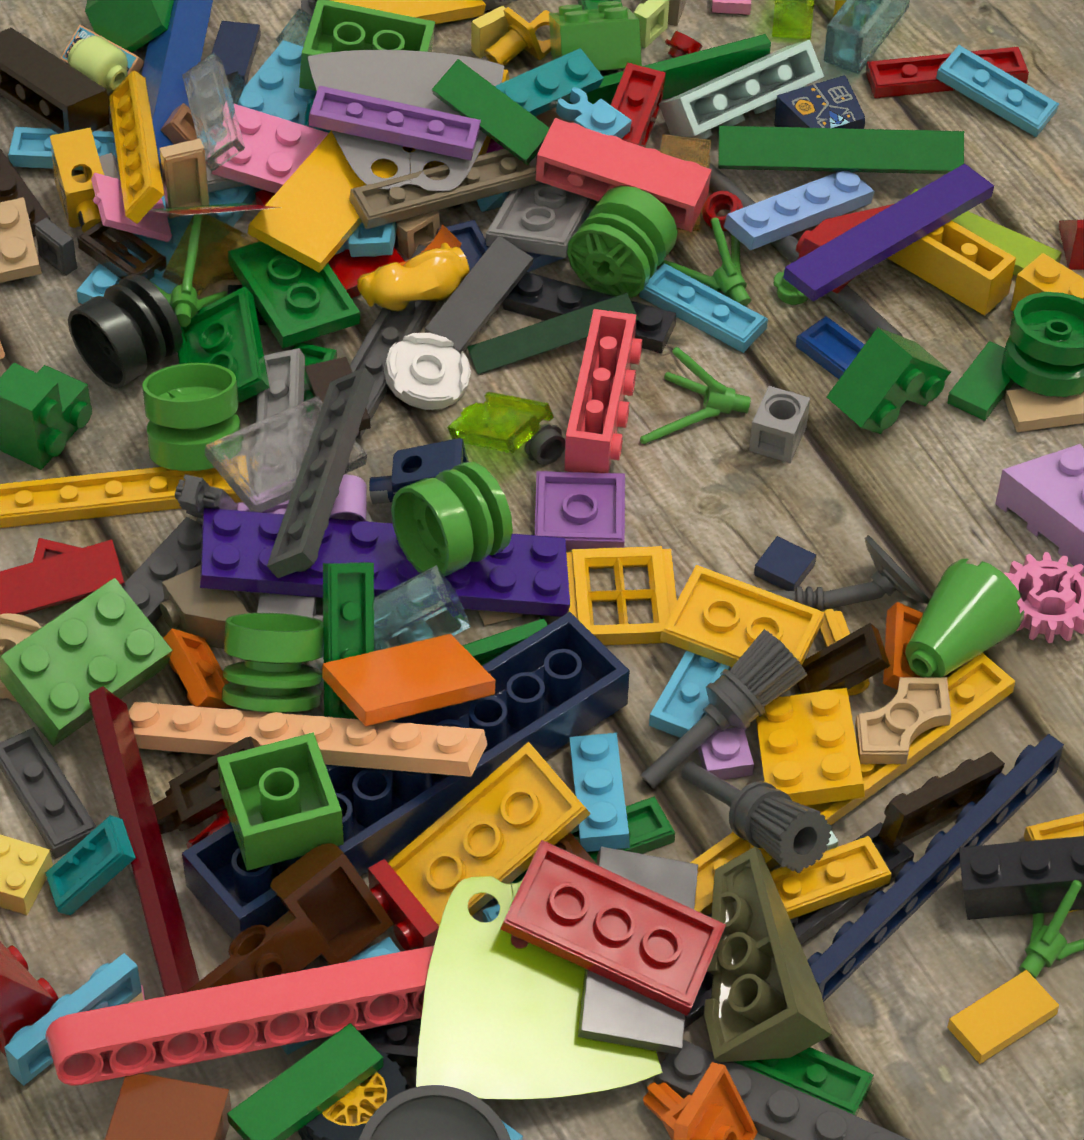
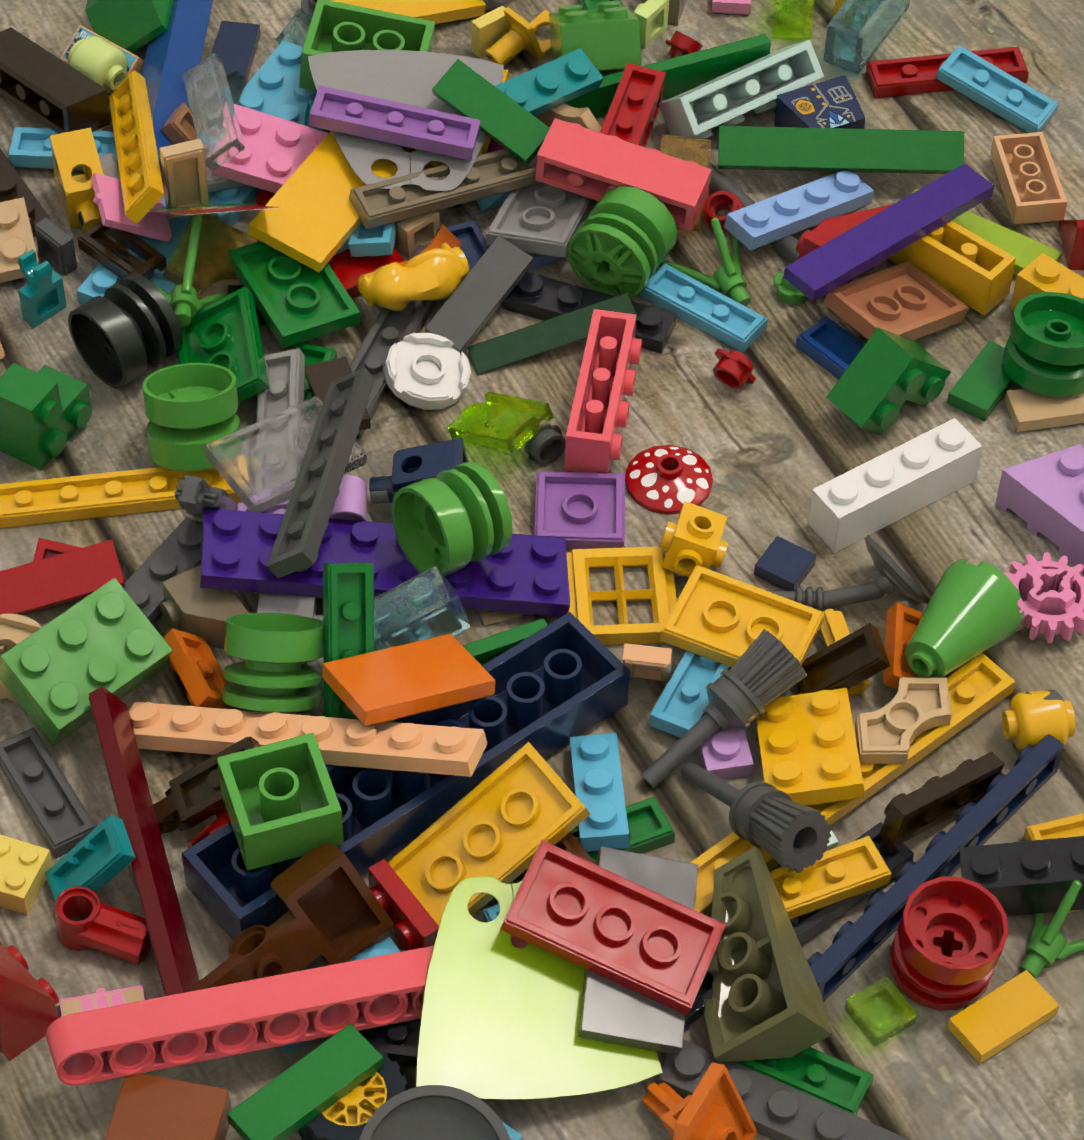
medium azure plate [4,953,142,1086] -> none
medium azure plate [556,87,632,139] -> none
bright green plant [640,347,751,444] -> none
light grey brick [749,386,810,463] -> none
none -> teal plate [18,249,67,328]
none -> red piece [55,886,152,965]
none -> light nougat tile [623,643,673,682]
none -> red dish [625,445,713,515]
none -> yellow brick [659,501,728,577]
none -> red plate [713,349,756,389]
none -> white brick [808,418,982,553]
none -> nougat plate [823,261,970,341]
none -> clear neon green plate [845,977,918,1047]
none -> red wheel [888,877,1009,1010]
none -> light nougat piece [990,132,1067,225]
none -> yellow head [1002,690,1075,752]

